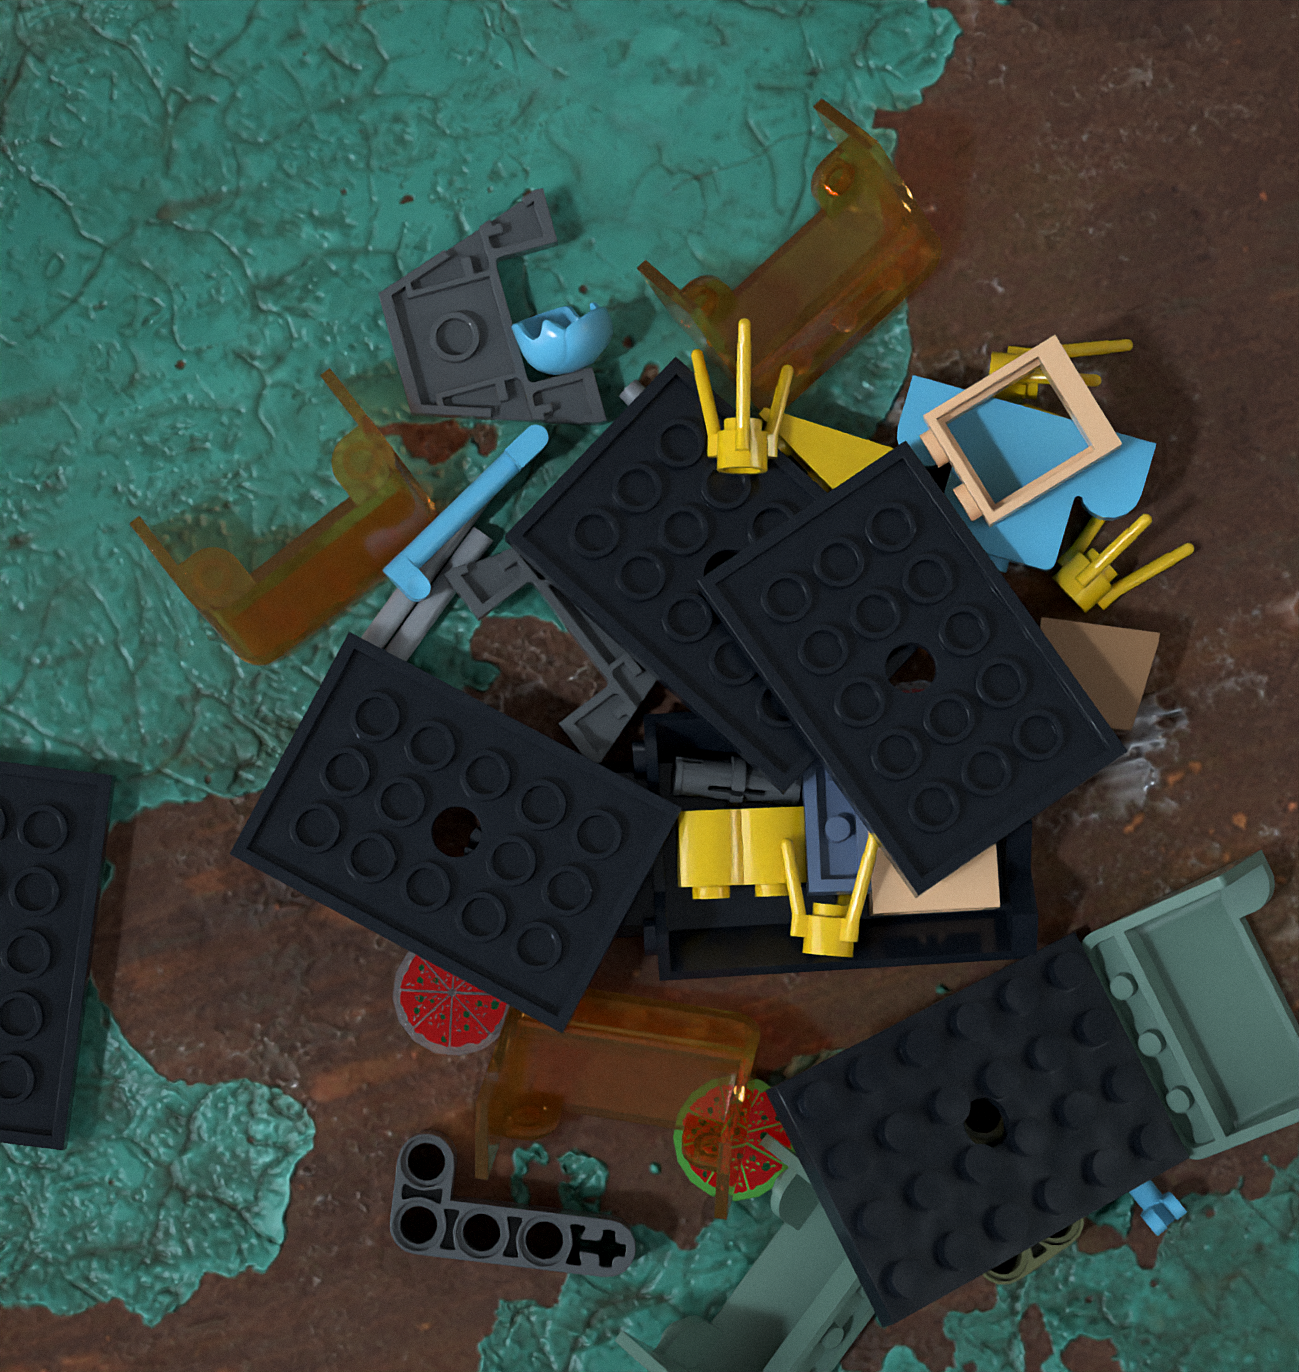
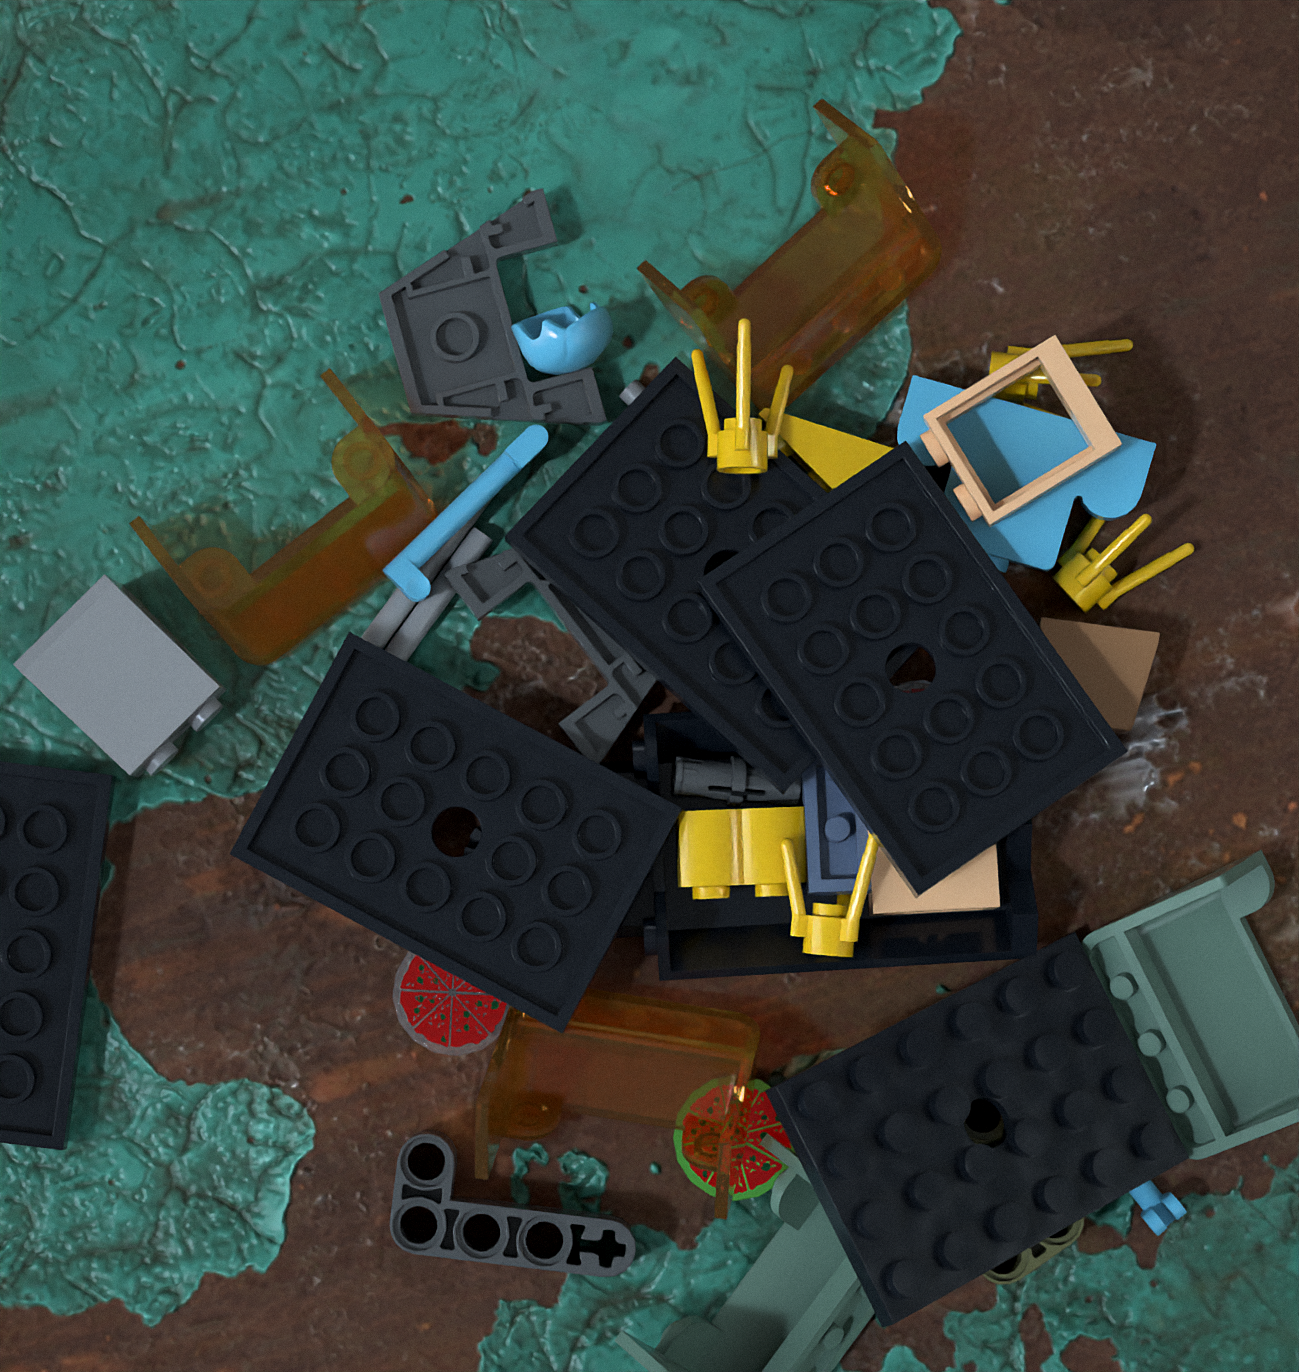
none -> light grey slope [13,574,227,777]

